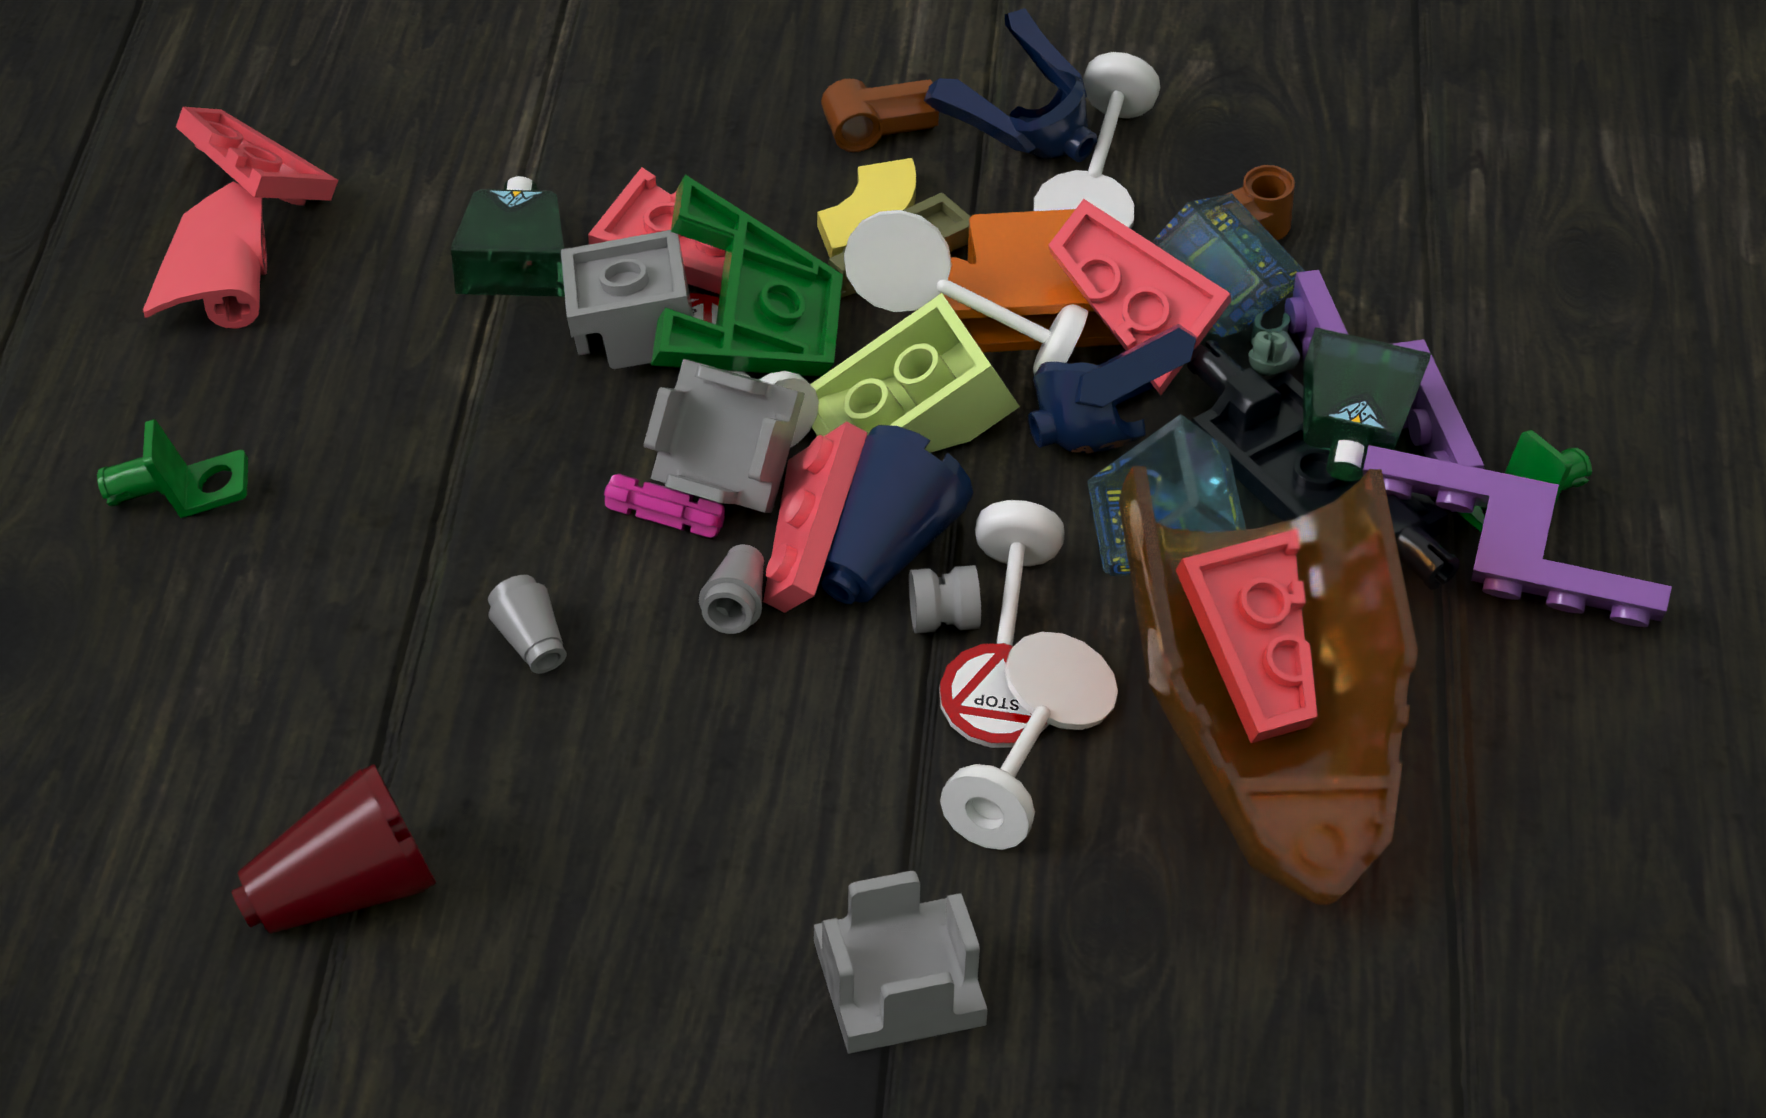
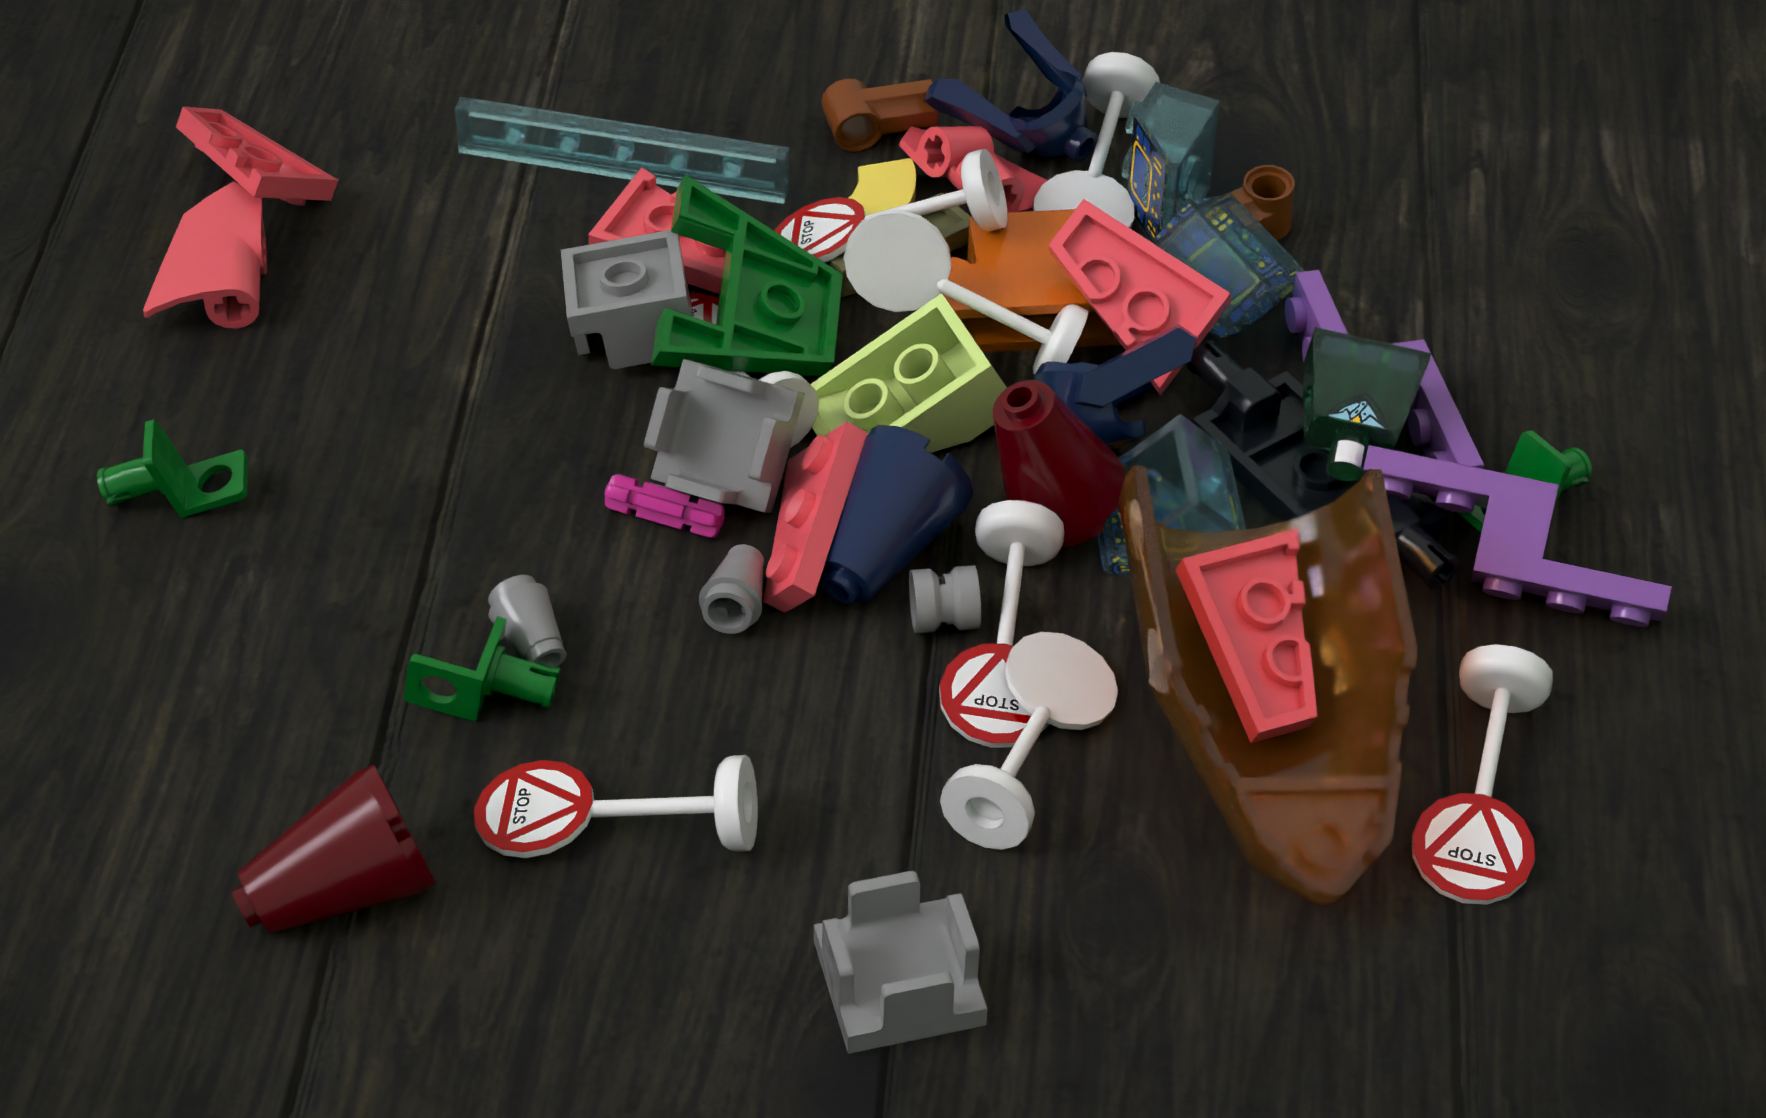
clear green torso [451,176,565,297] -> none
sand green arm [1248,312,1300,376] -> none
none -> green bracket [404,616,561,722]
none -> clear light blue tile [455,97,789,204]
none -> white piece [474,755,758,858]
none -> white piece [774,149,1008,262]
none -> coral panel [899,126,1048,213]
none -> dark red cone [993,380,1129,547]
none -> clear light blue slope [1122,82,1220,254]
none -> white piece [1412,644,1553,905]

